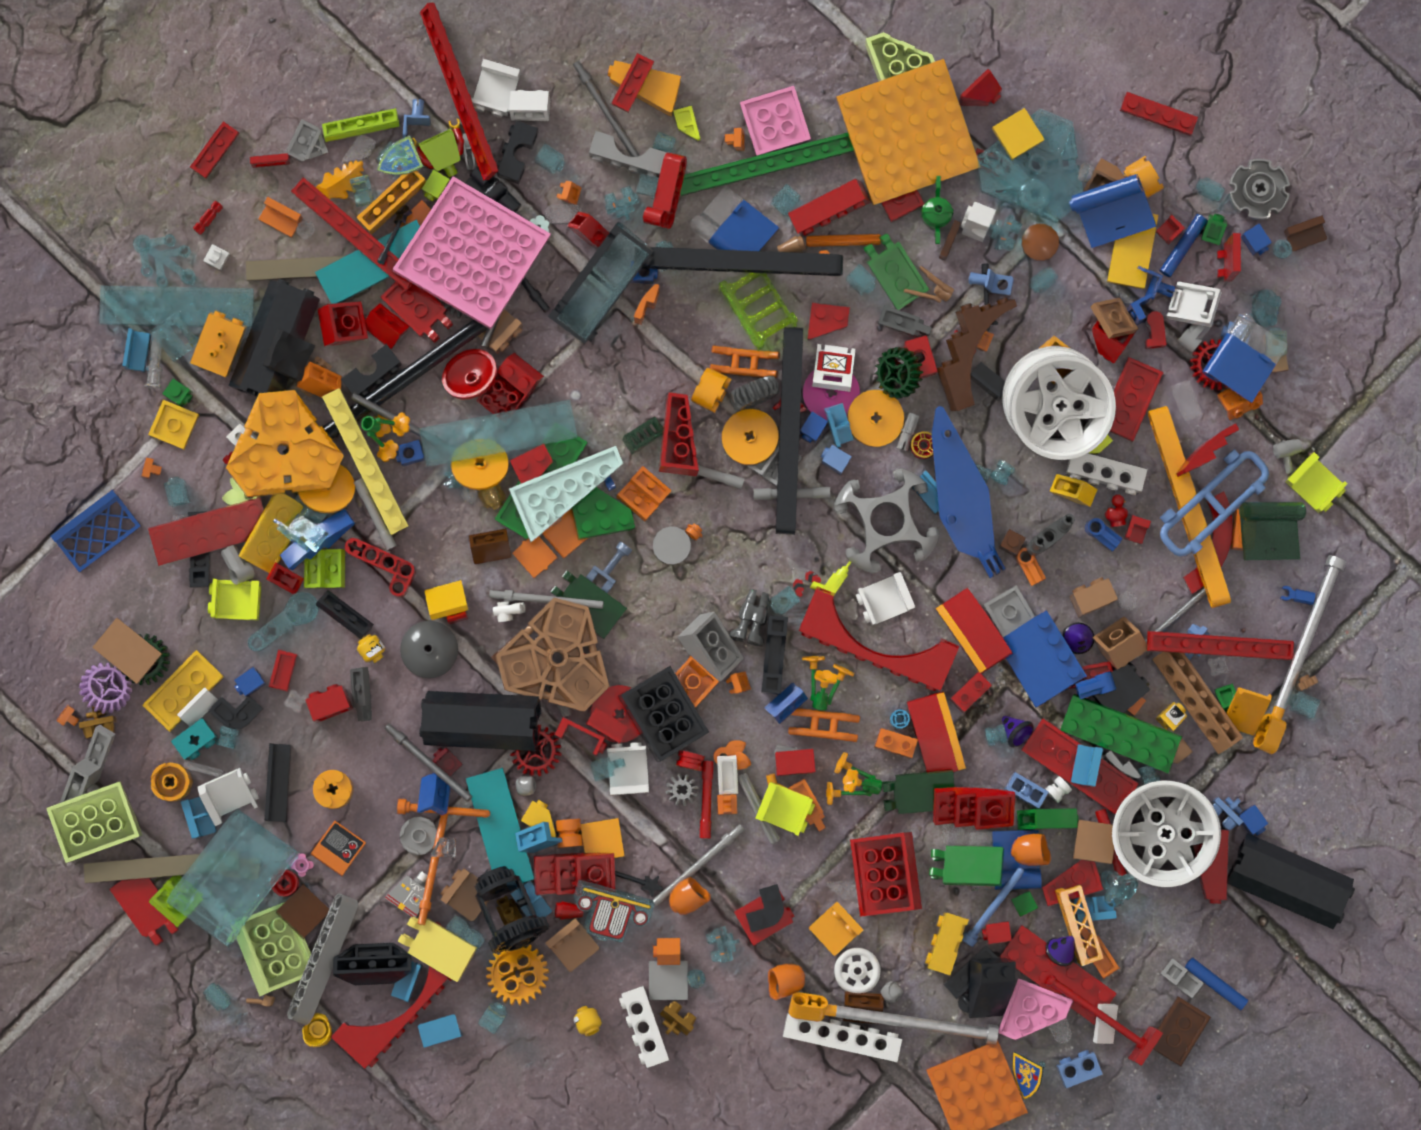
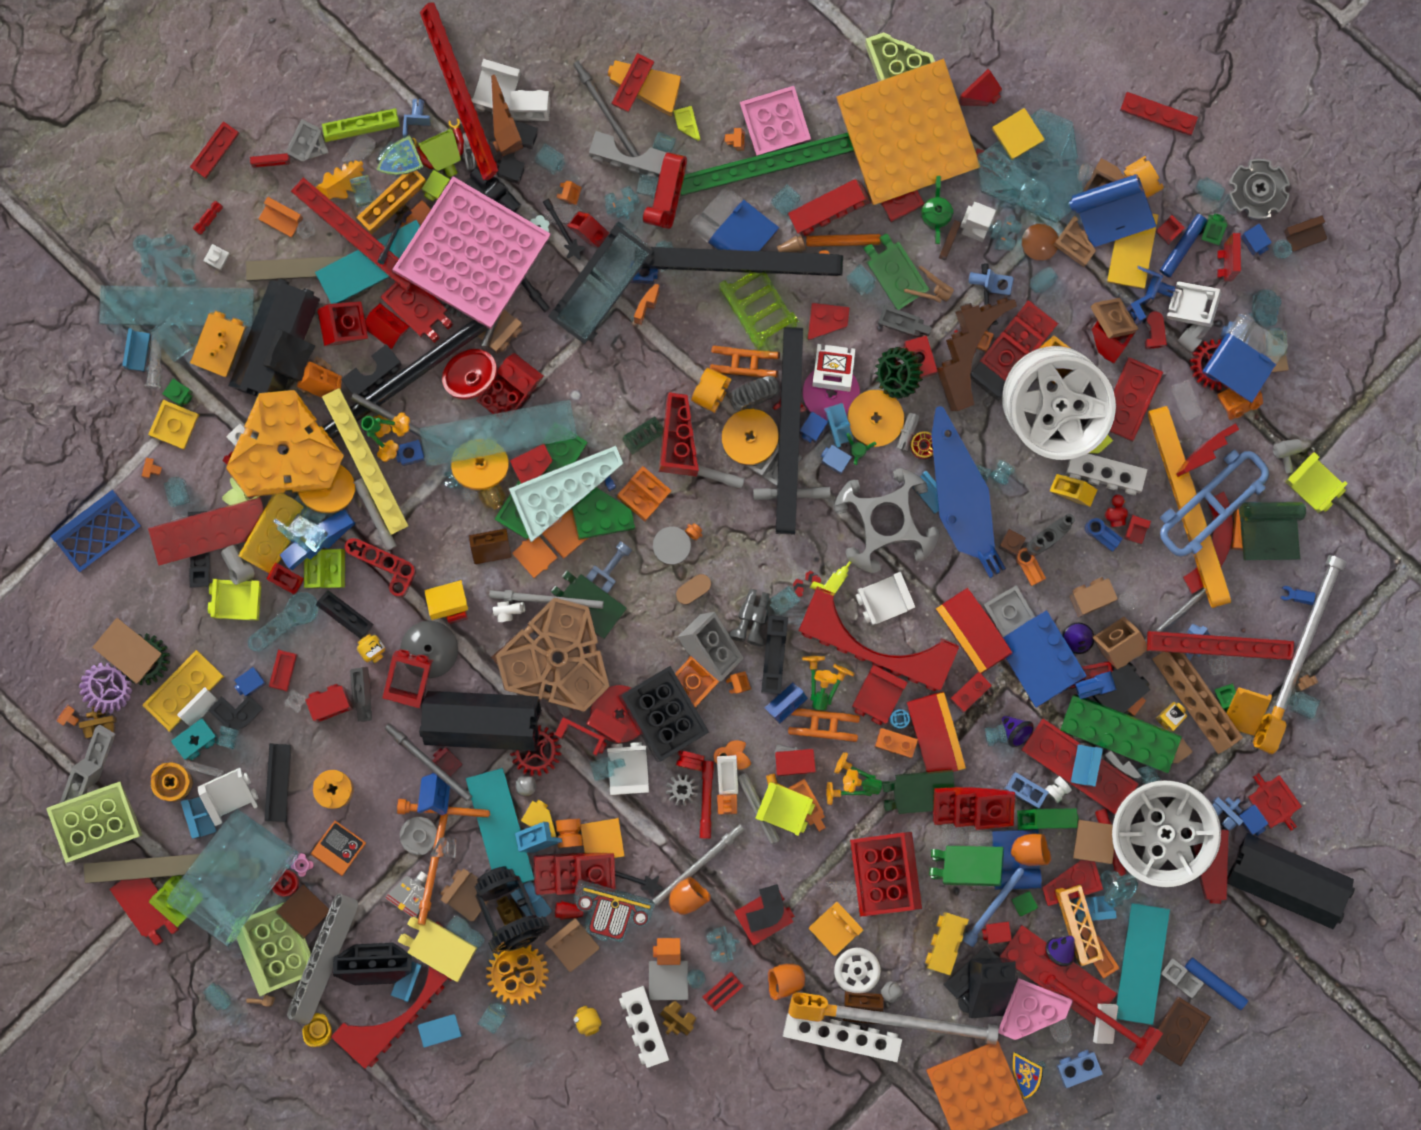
none -> red window [382,649,433,708]
none -> dark orange wedge [491,74,523,156]
none -> black piece [543,198,586,260]
none -> medium nougat tile [676,574,711,605]
none -> red tile [702,972,744,1011]
none -> green plant [846,433,877,465]
none -> red panel [852,665,908,726]
none -> red slope [980,300,1059,381]
none -> medium nougat wing [1053,216,1096,267]
none -> teal tile [1116,903,1170,1025]
none -> red plate [1247,773,1302,831]

